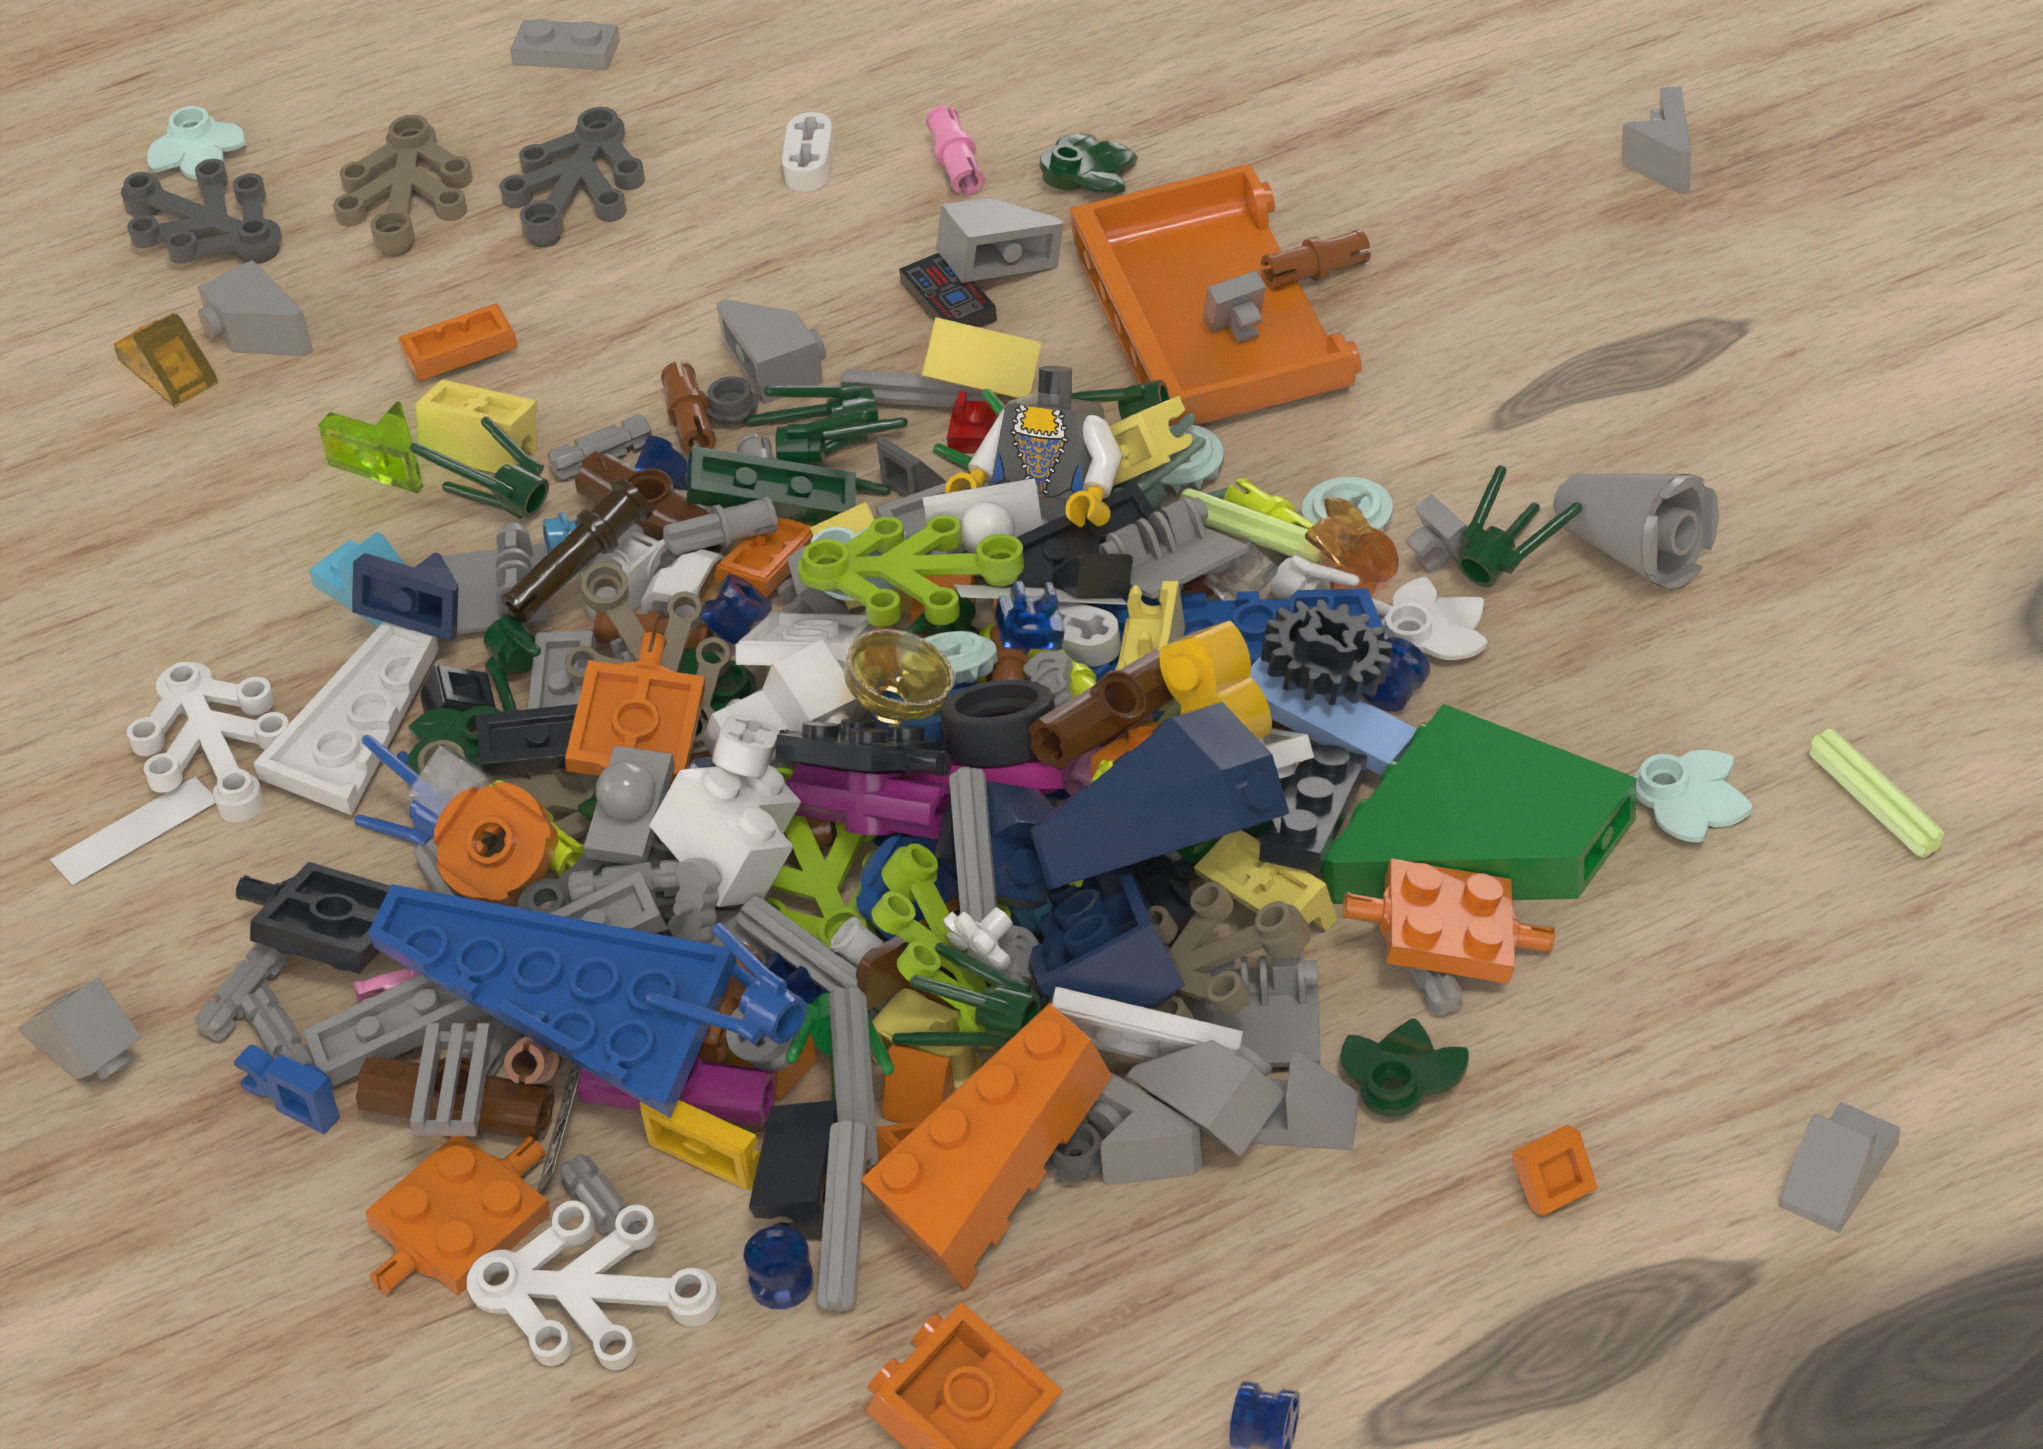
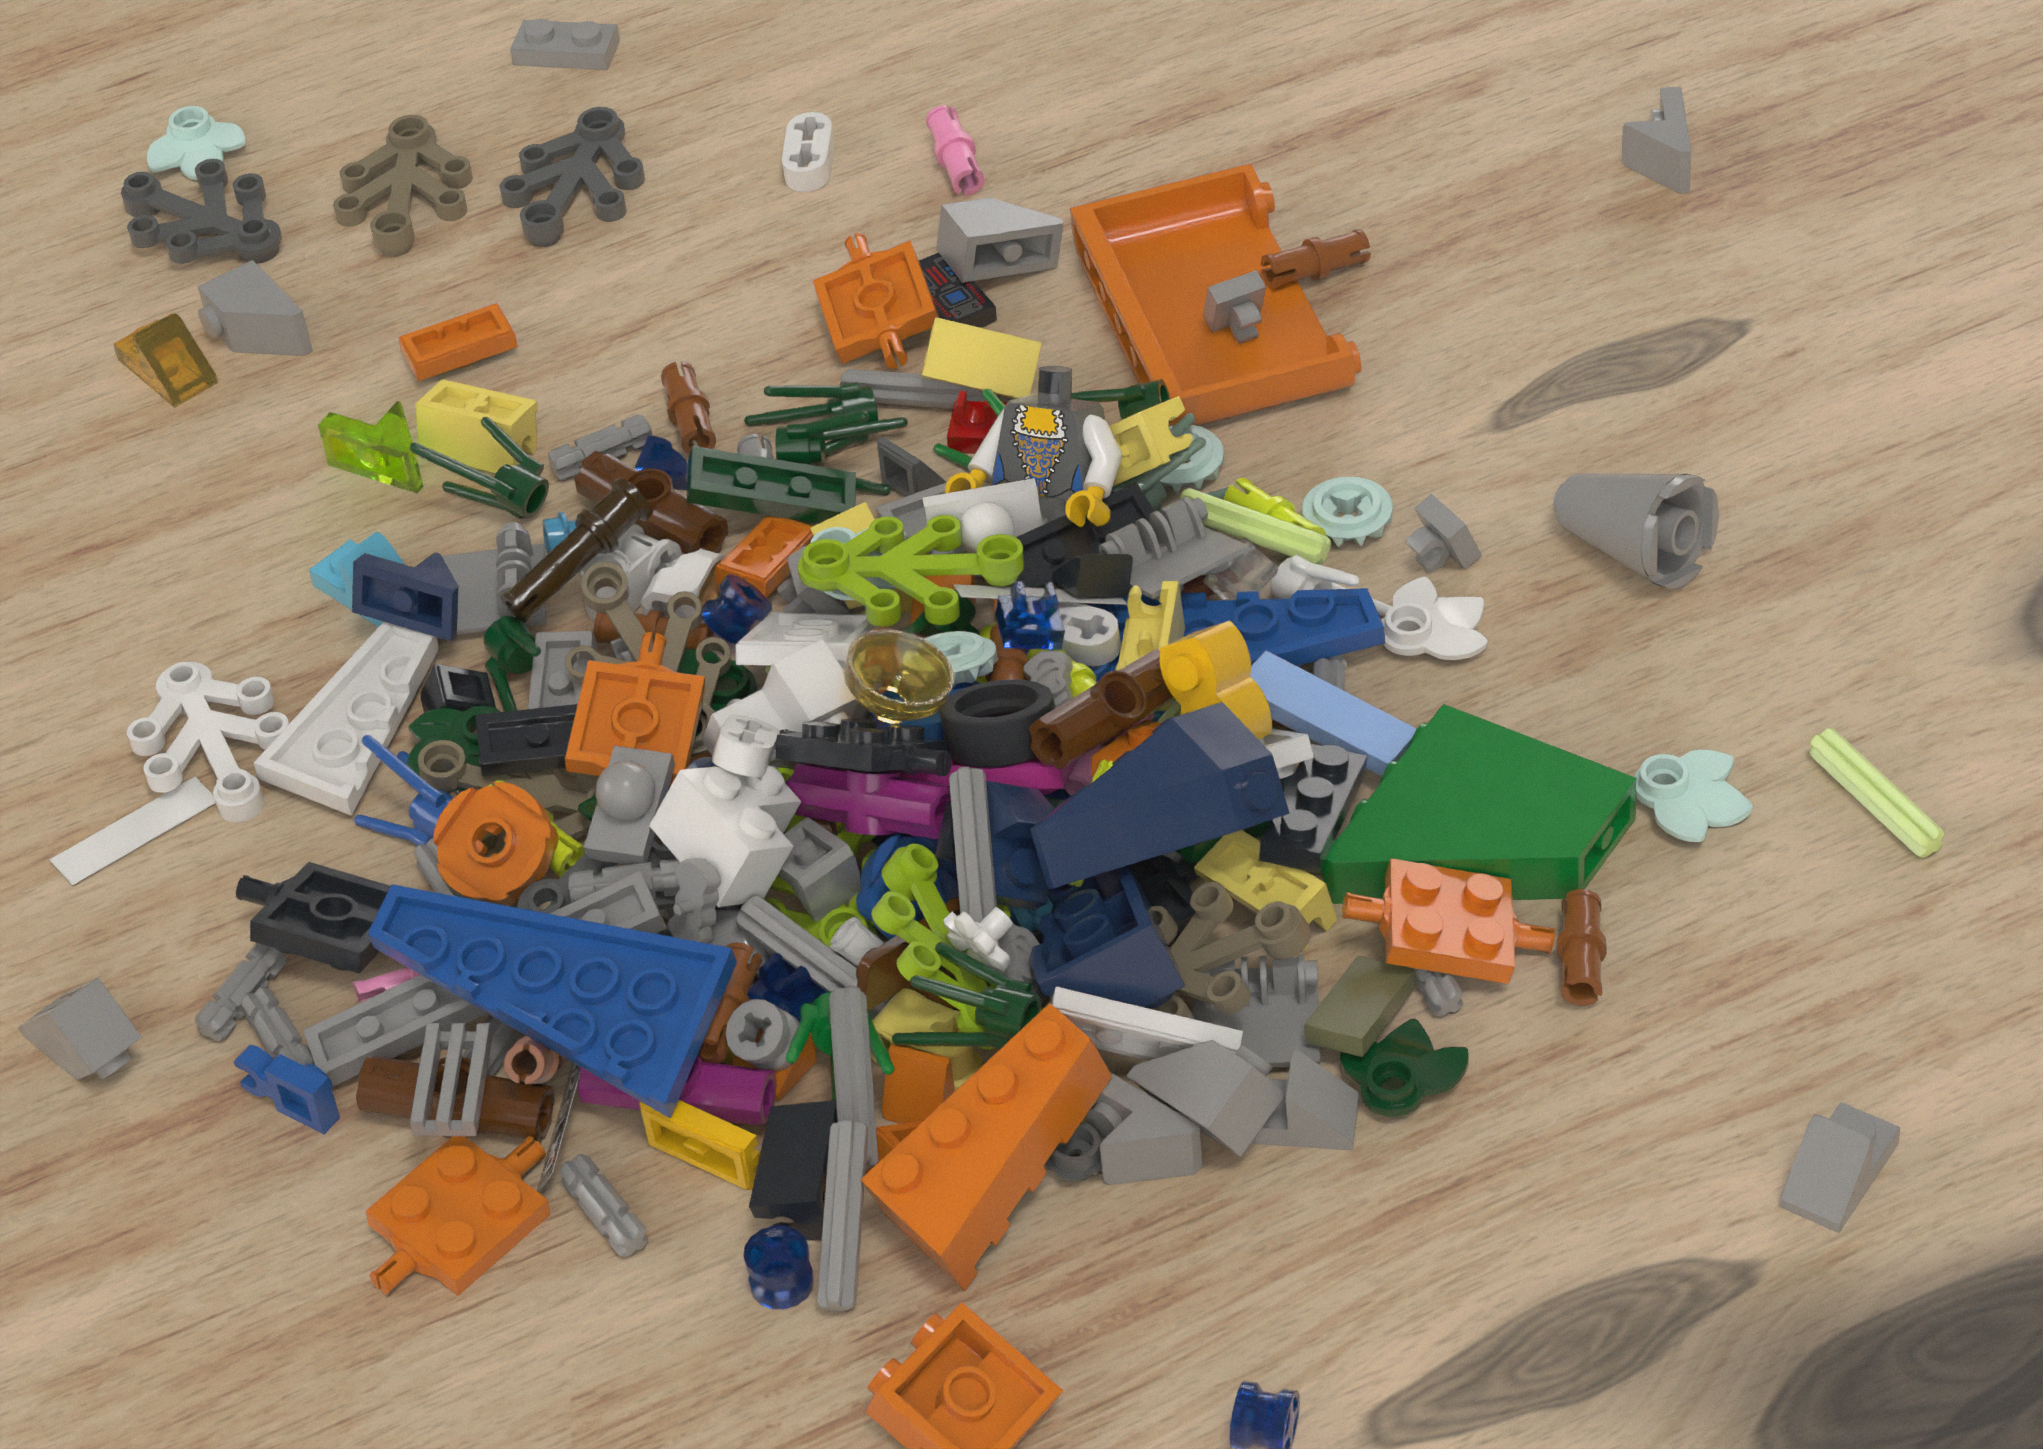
clear tile [407,744,493,816] -> none
white plant [467,1201,721,1371] -> none
blue plant [646,923,808,1044] -> none
light grey axle [663,497,778,555] -> none
dark grey plate [706,376,759,426] -> none
light grey slope [716,300,826,405] -> none
dark green plate [1039,133,1138,193] -> none
black gear [1260,600,1392,705] -> none
clear orange plate [1305,497,1399,596] -> none
clear blue wheel [1361,637,1430,712] -> none
dark green plant [1456,465,1582,587] -> none
orange tile [1512,1125,1598,1216] -> none
none -> light grey slope [777,817,861,922]
none -> orange plate [812,233,939,369]
none -> olive tile [1304,956,1416,1057]
none -> dark orange pin [1557,889,1607,1006]

